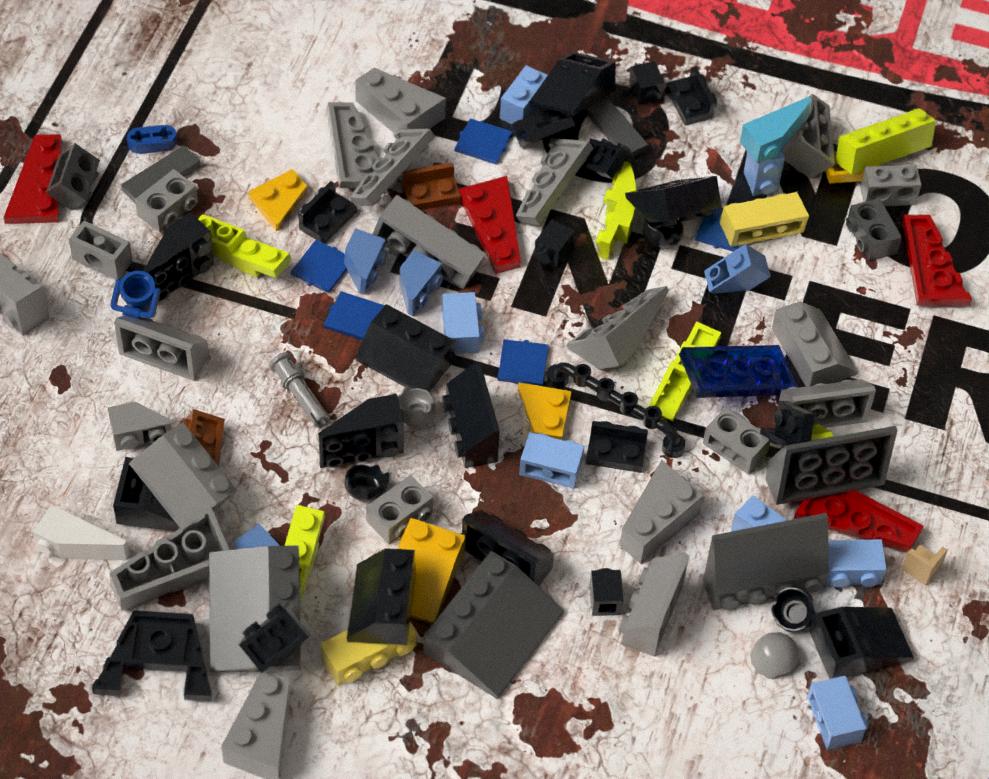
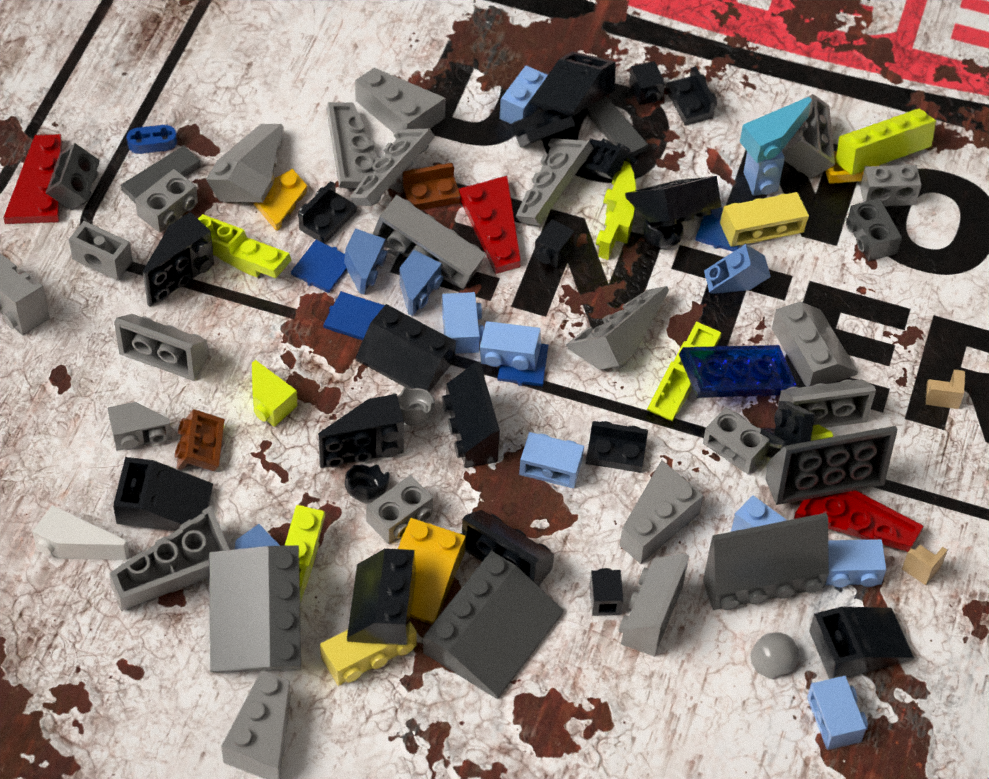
black wing [92,610,212,702] -> none
blue piece [110,271,160,319] -> none
light grey slope [129,422,237,528] -> none
black bracket [239,602,311,673] -> none
light grey pin [269,352,330,428] -> none
blue piece [454,118,512,165] -> none
yellow wing [518,382,571,440] -> none
black bar [547,362,685,458] -> none
black hair [771,586,817,633] -> none
red wing [902,215,972,306] -> none
none -> light grey wedge [206,124,284,202]
none -> neon yellow slope [252,360,297,427]
none -> light blue brick [480,321,541,371]
none -> tan panel [926,370,965,409]

